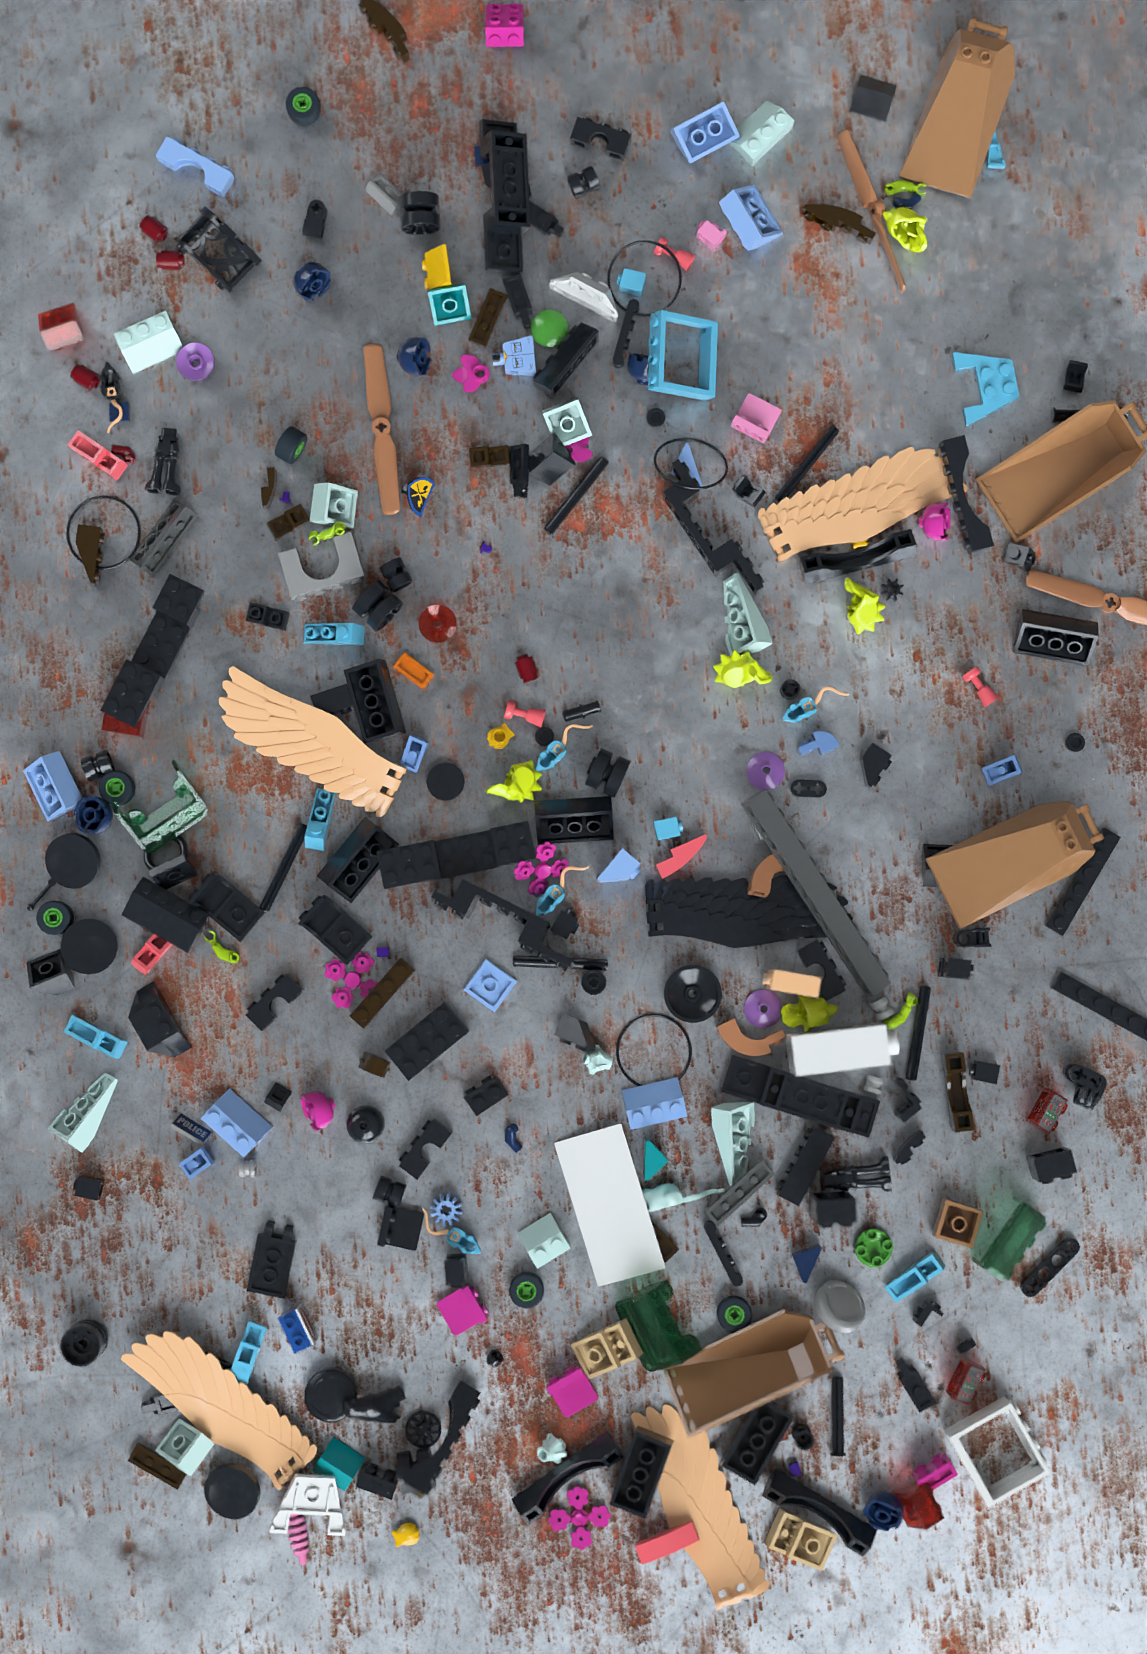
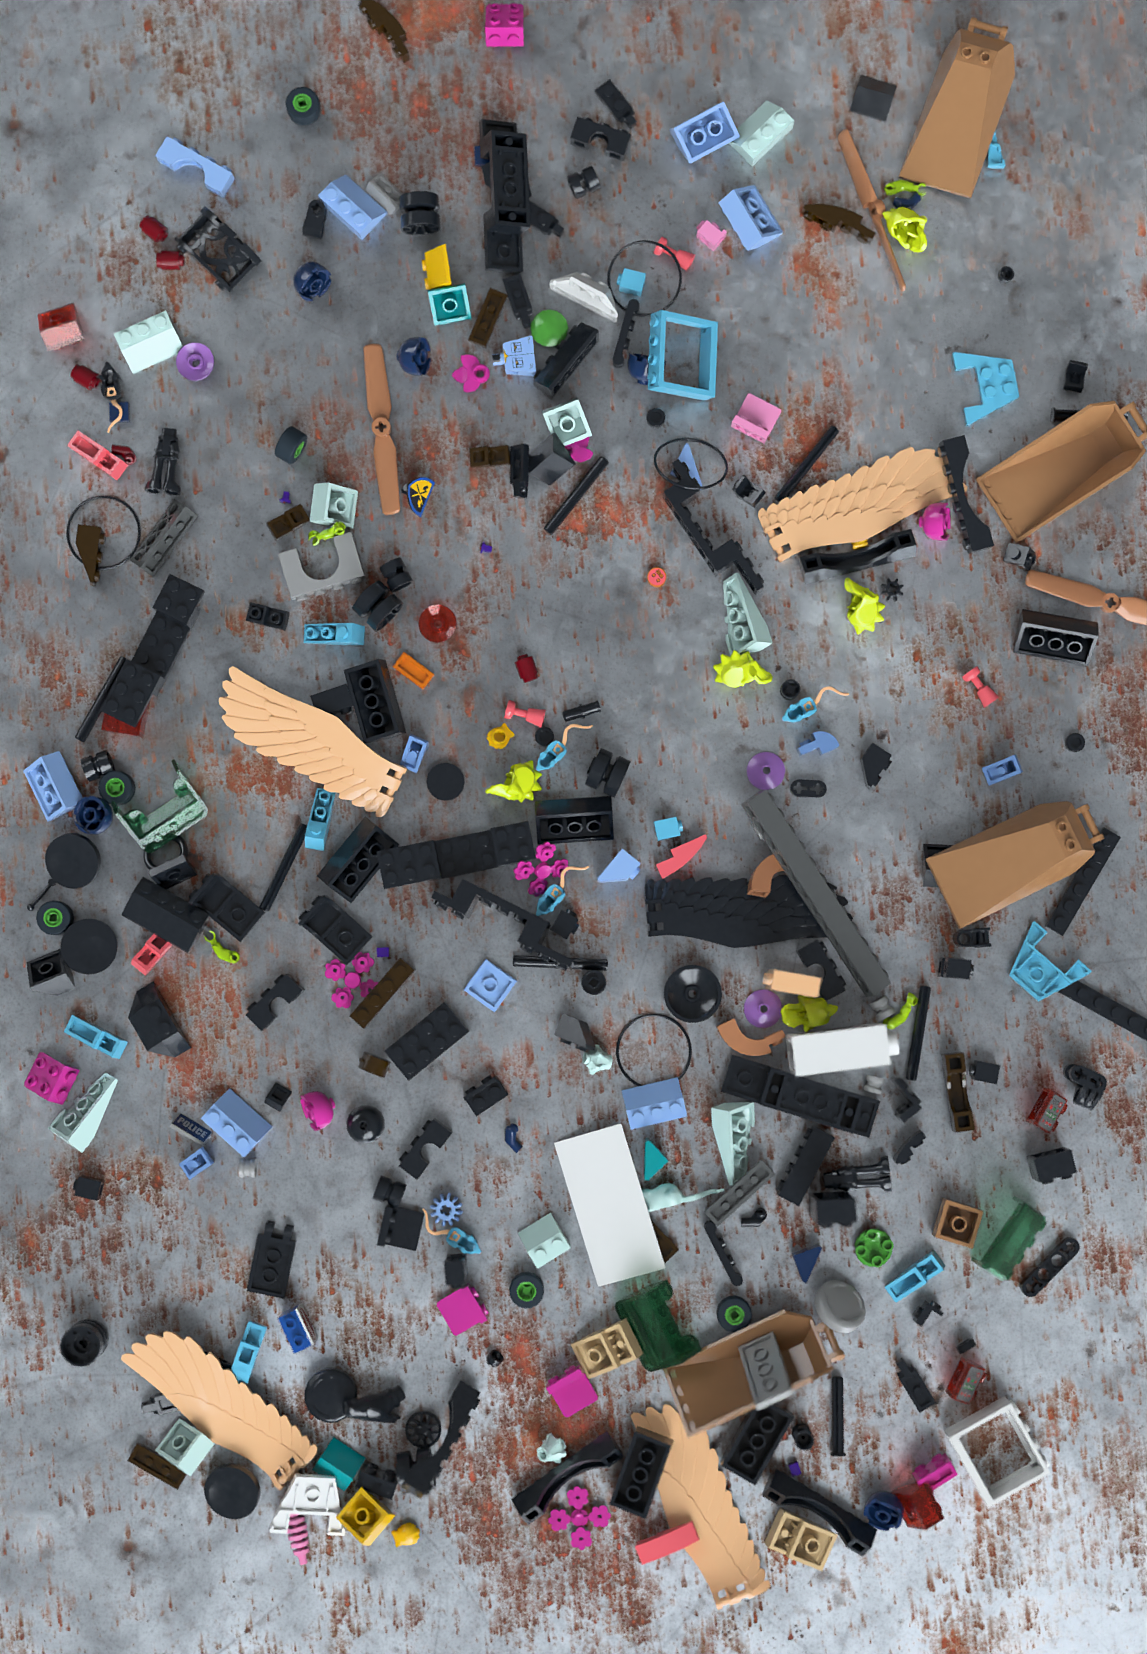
dark brown slope [261,467,277,510] -> none
none -> dark pink bracket [24,1052,80,1105]
none -> black axle [75,656,128,742]
none -> light blue slope [318,175,387,240]
none -> yellow slope [336,1487,395,1546]
none -> black hinge [595,79,637,130]
none -> tile [647,568,666,587]
none -> light grey tile [738,1332,794,1410]
none -> black hinge [998,266,1014,283]
none -> medium azure wing [1009,921,1092,1002]

